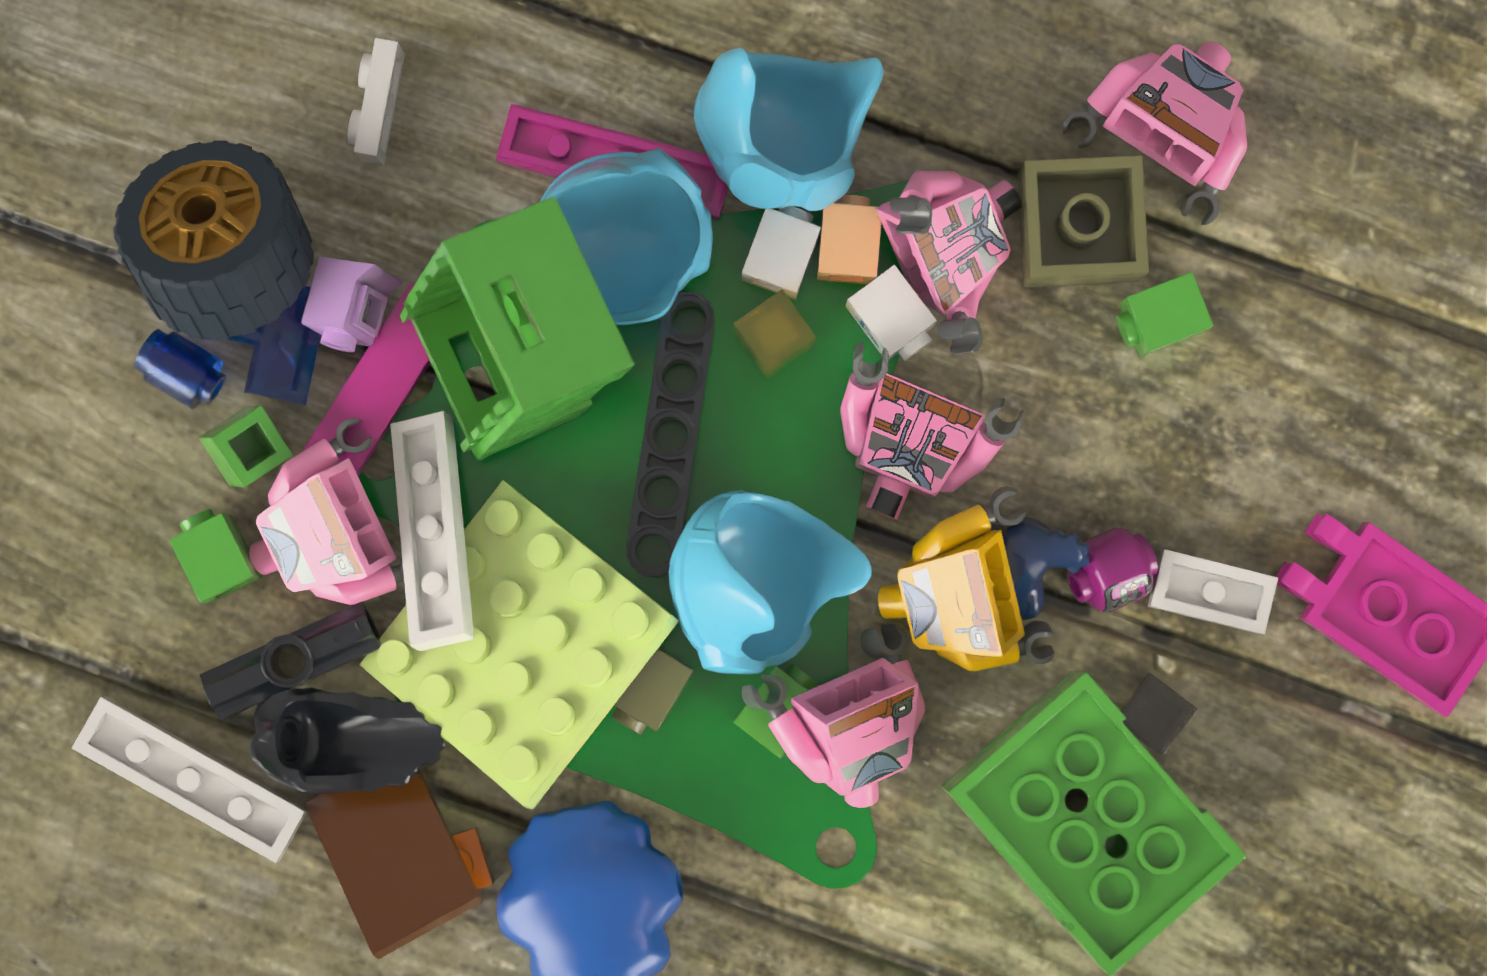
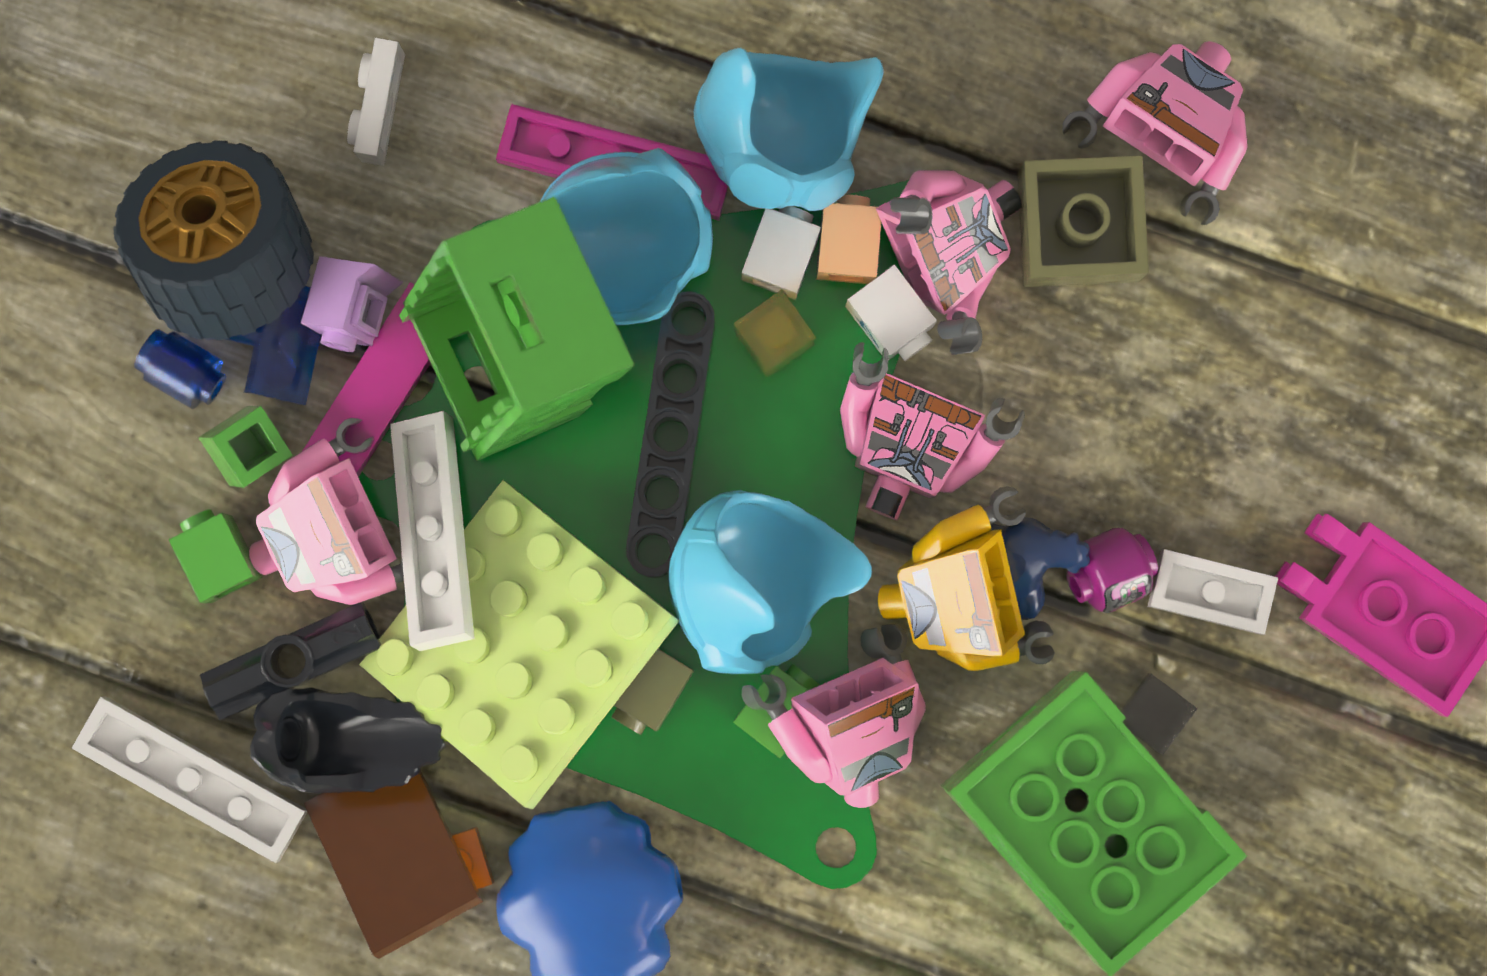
bright green brick [1116,272,1214,357] -> none

